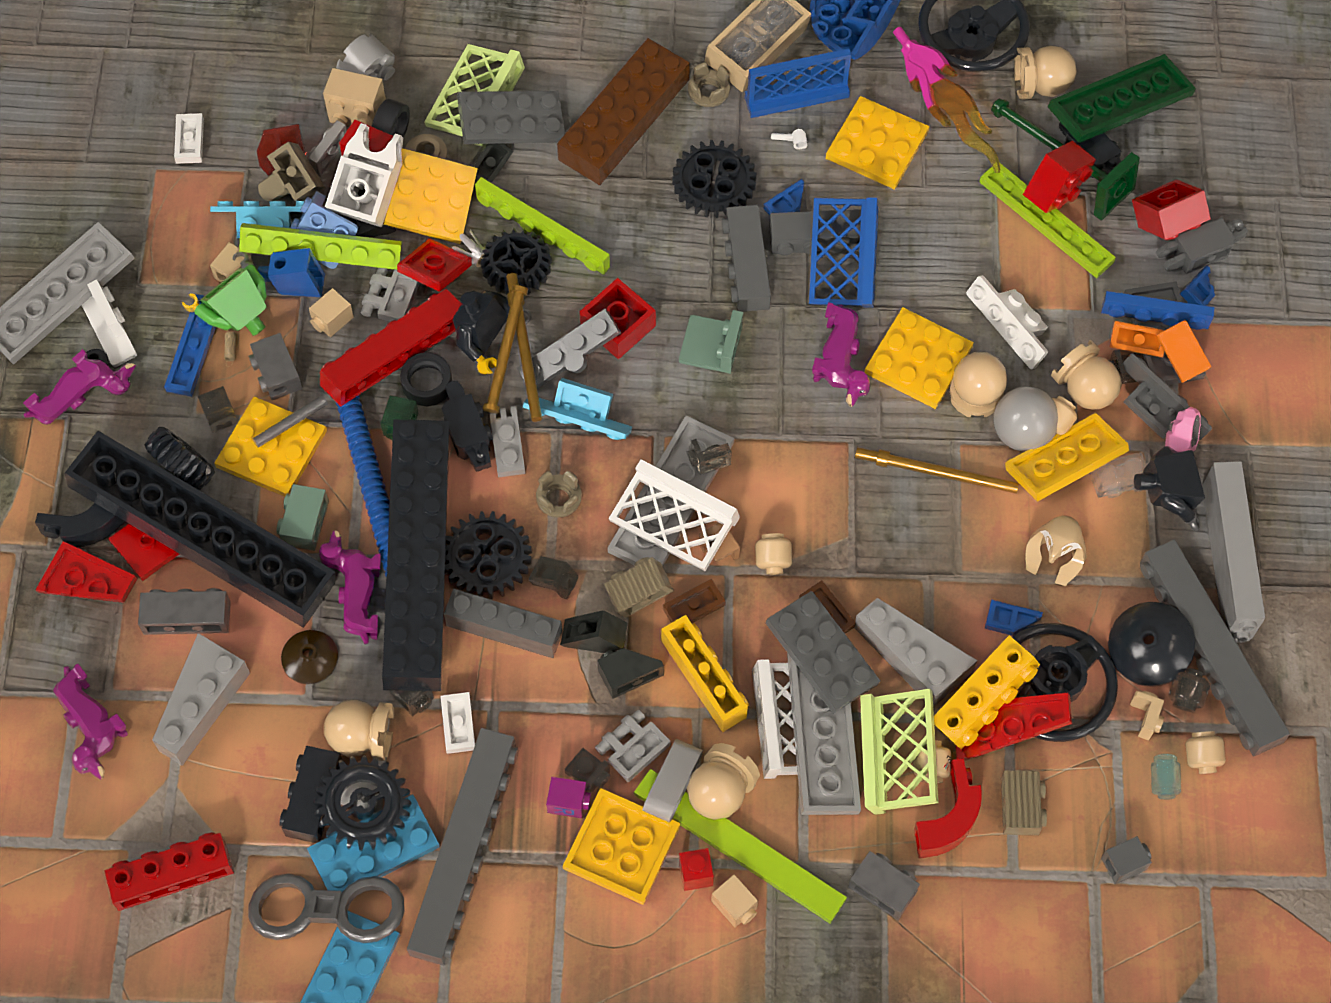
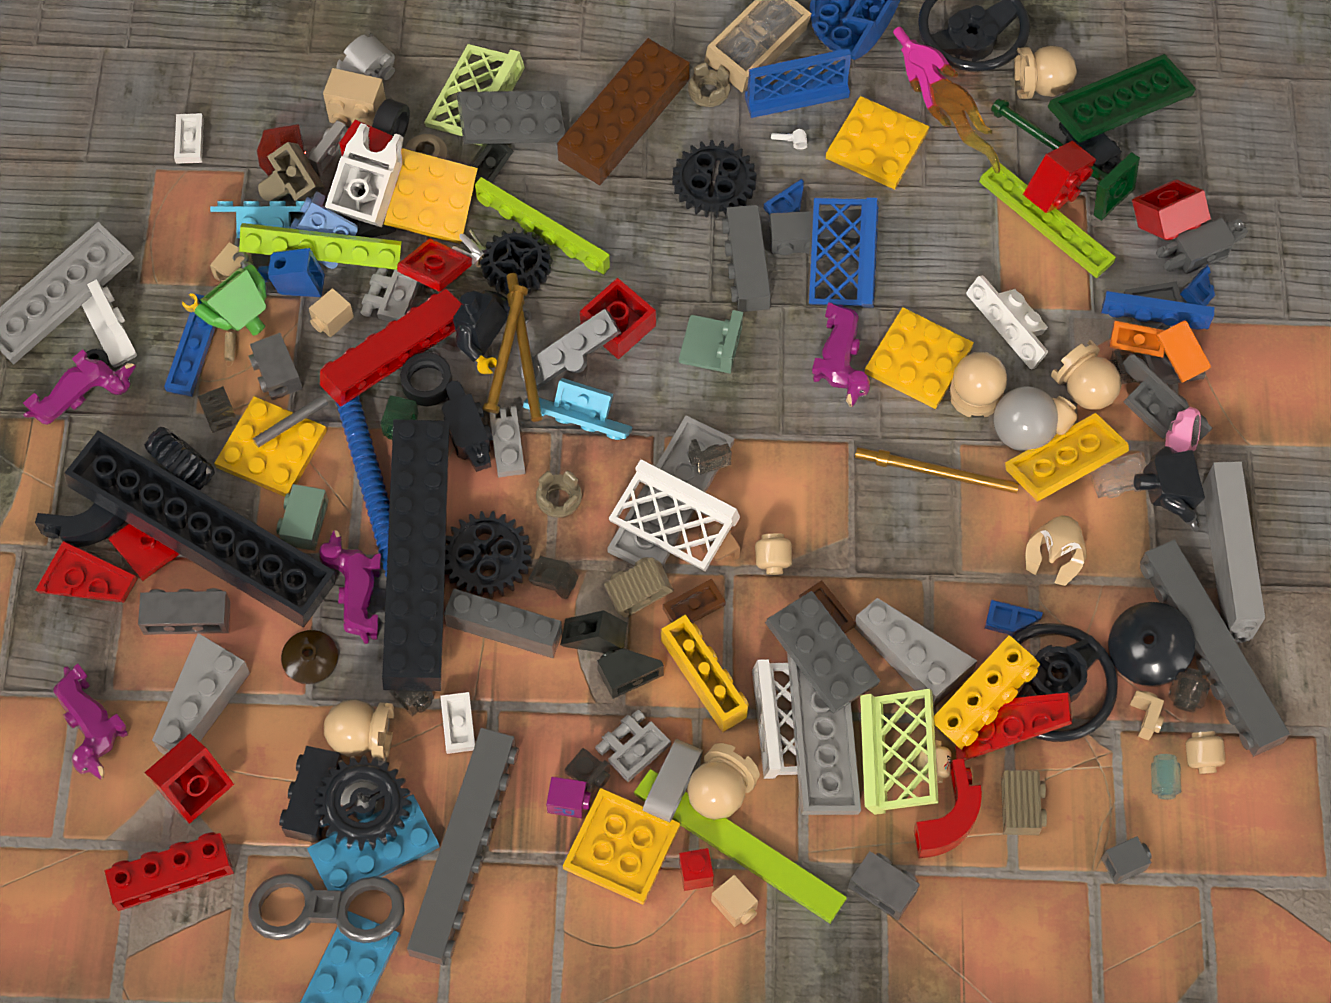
none -> red brick [144,733,235,824]

